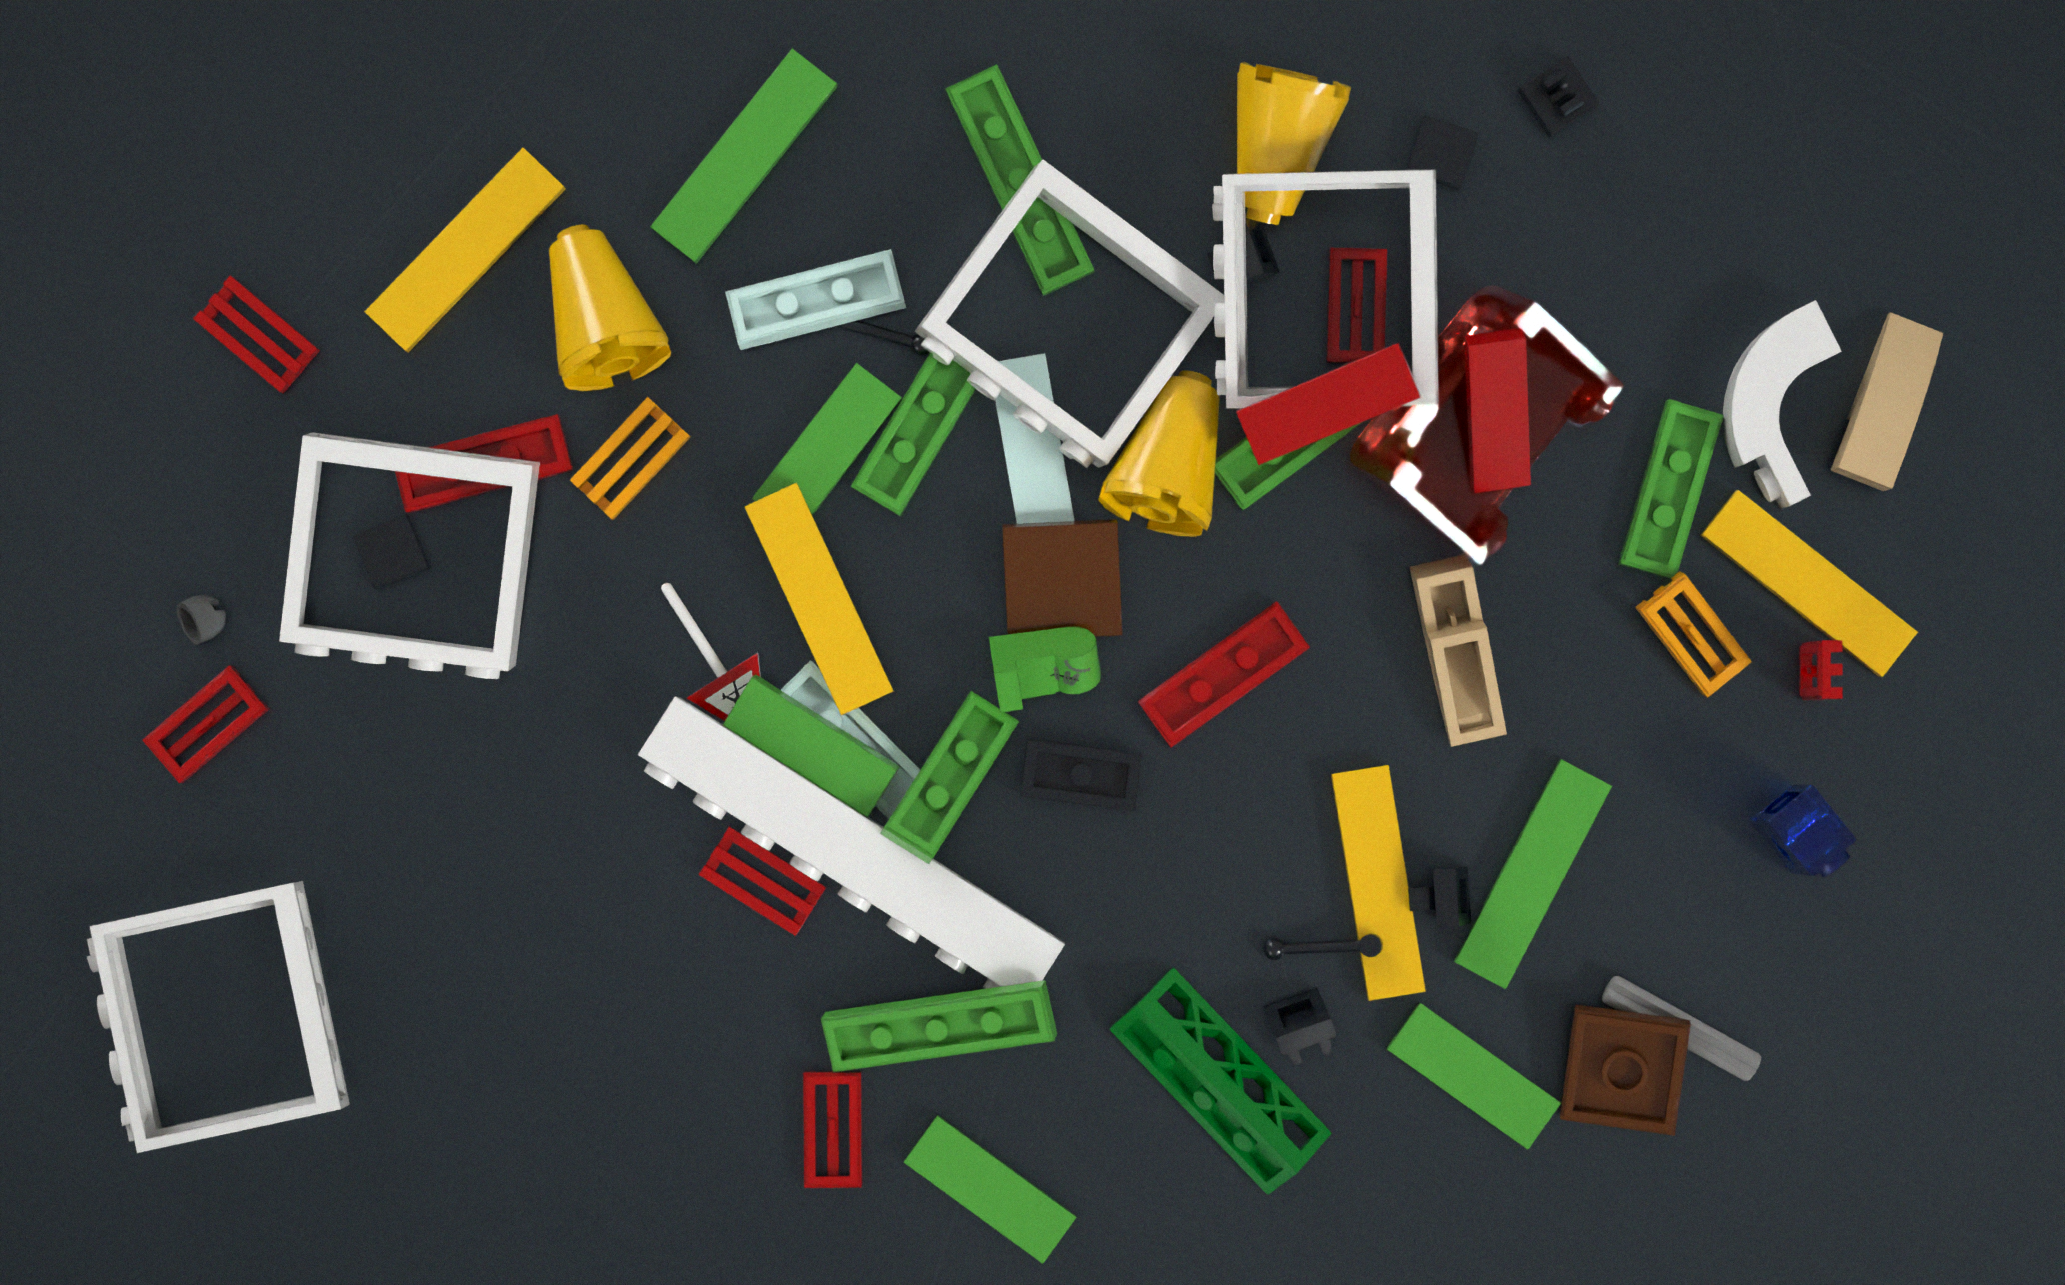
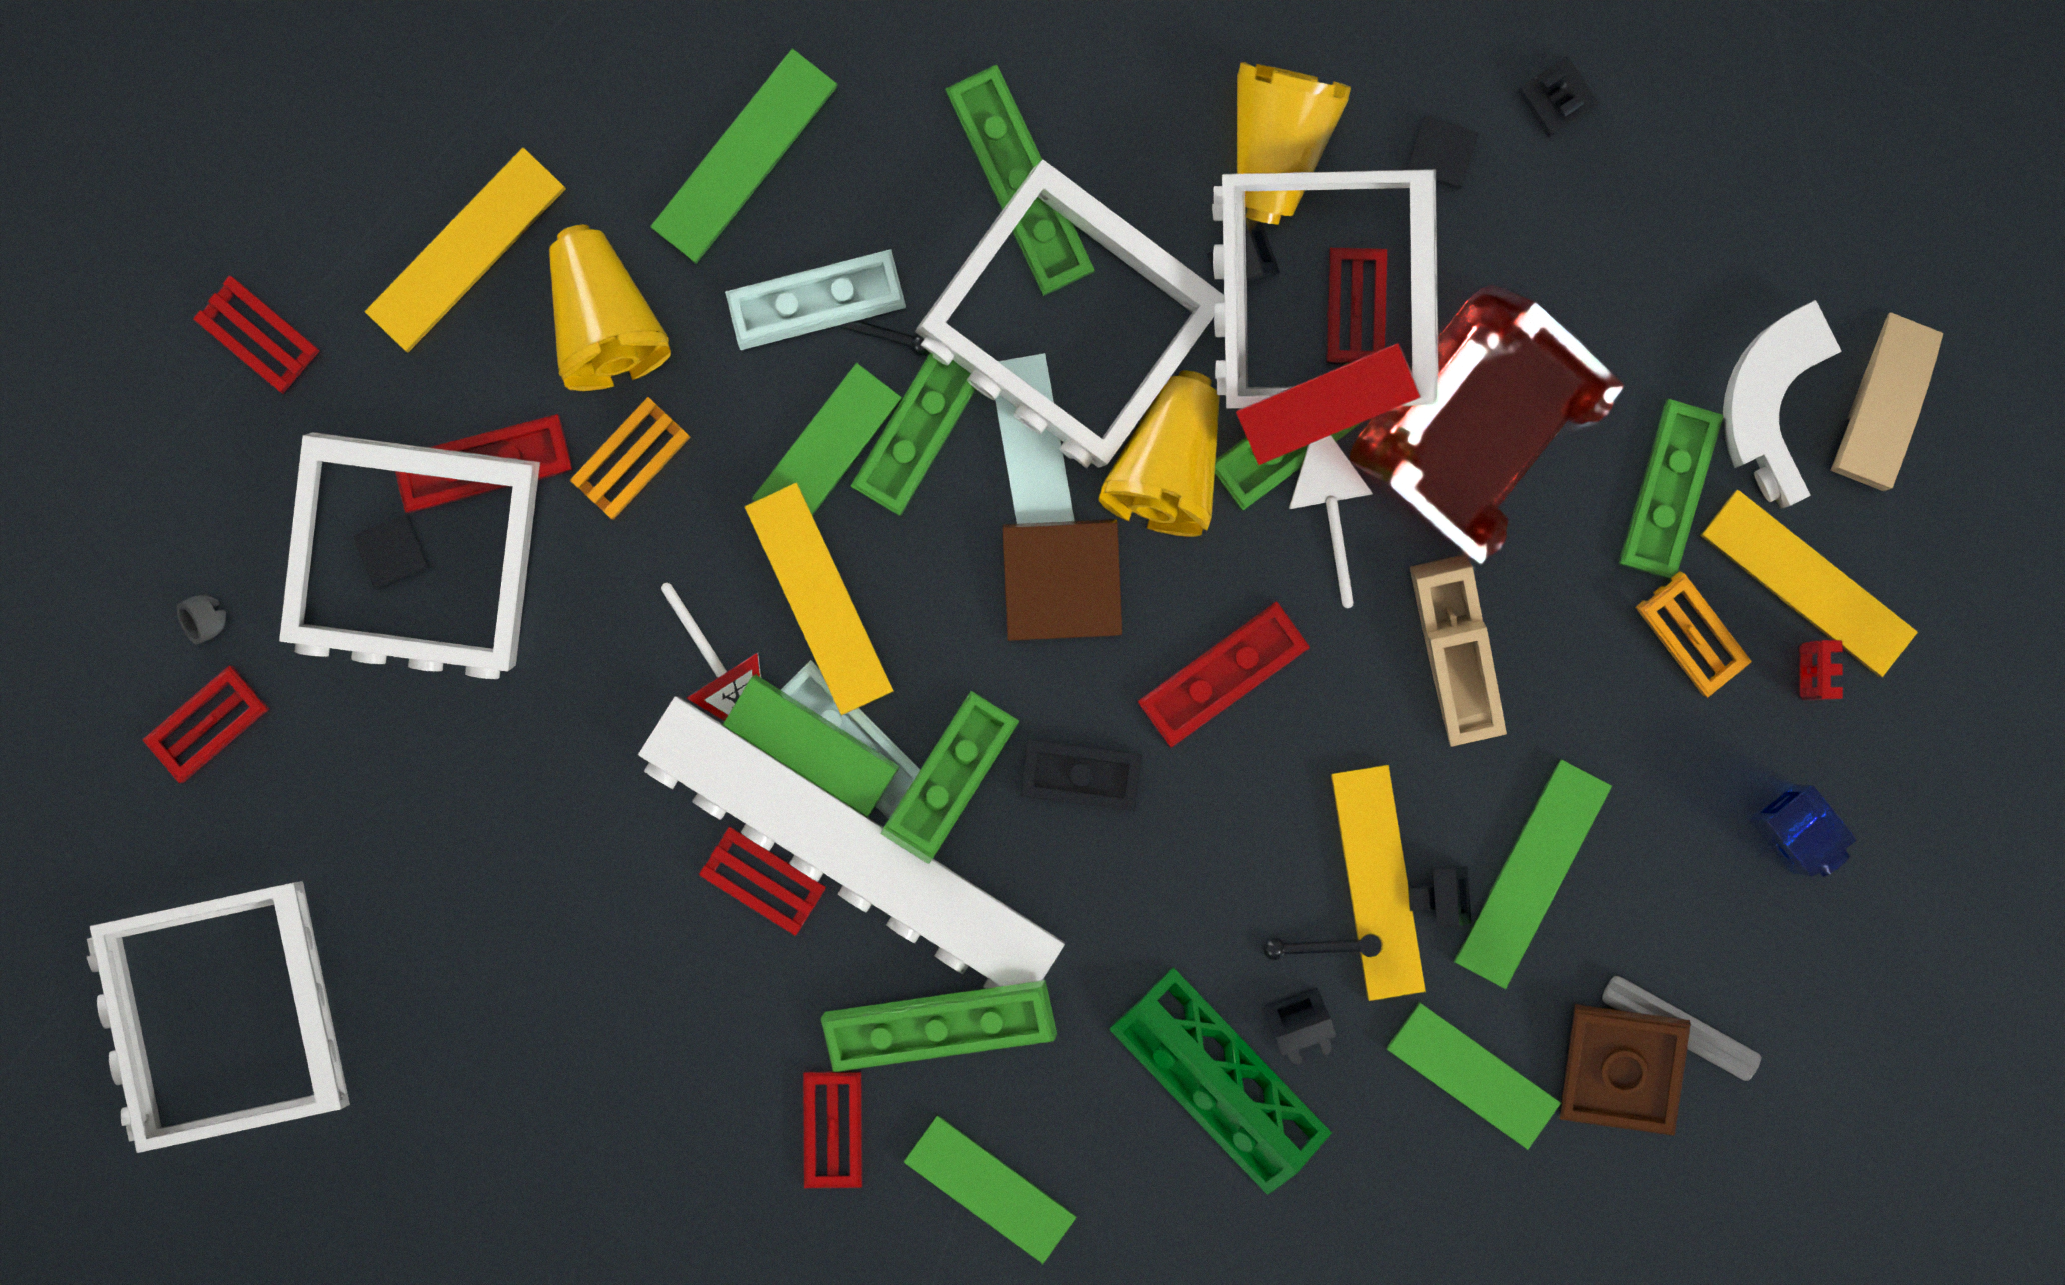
bright green leg [989,627,1101,713] -> none
red tile [1464,328,1531,493] -> none
none -> white piece [1289,435,1373,608]

